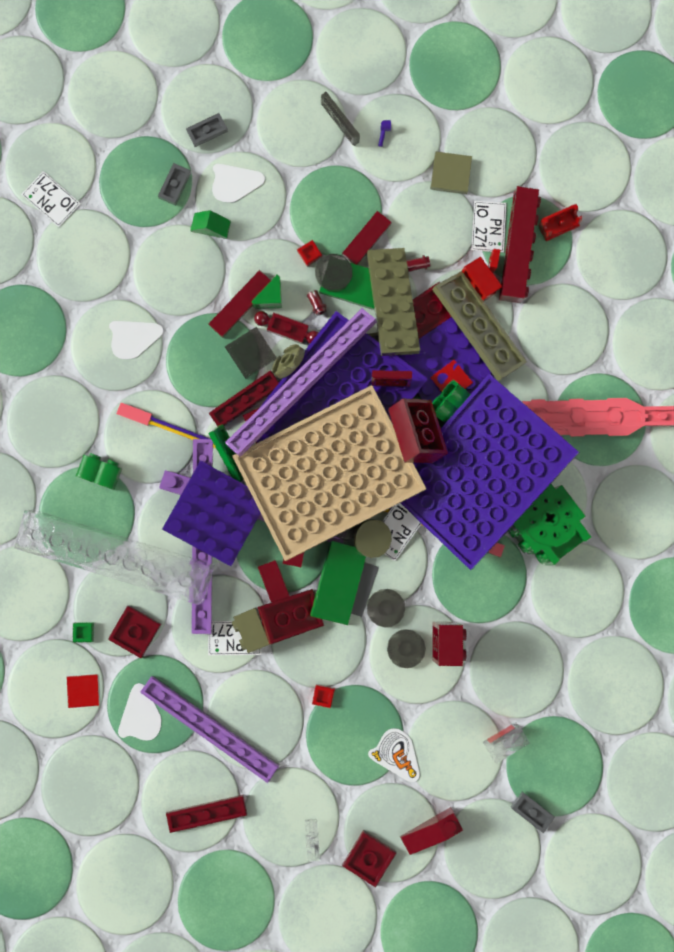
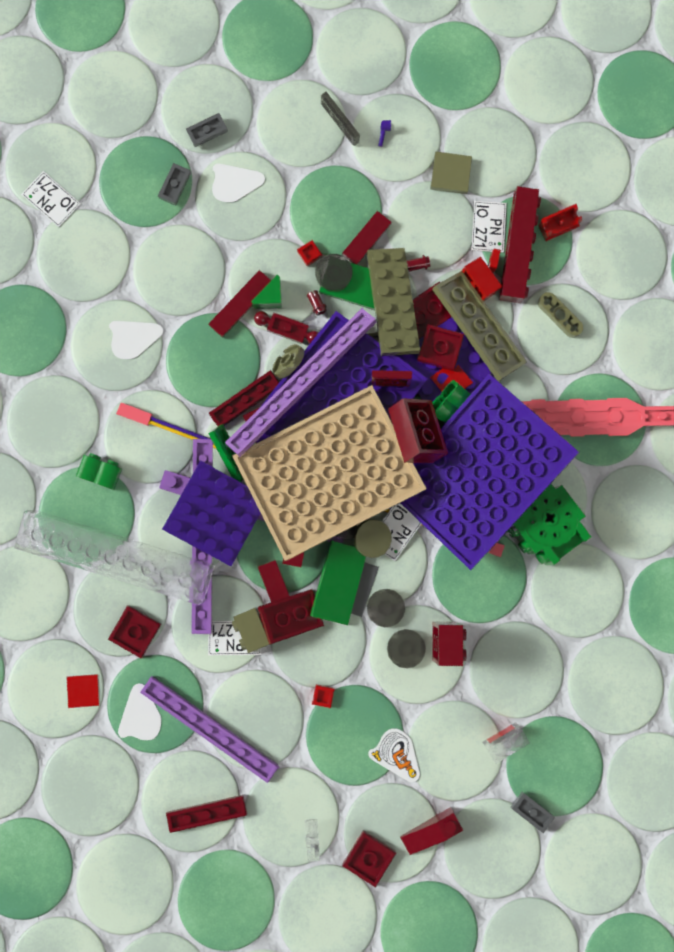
green tile [73,622,94,642] -> none
green slope [190,210,231,239] -> none
clear smoke tile [225,327,277,379] -> none
none -> dark red tile [417,324,464,371]
none -> olive beam [538,292,583,338]

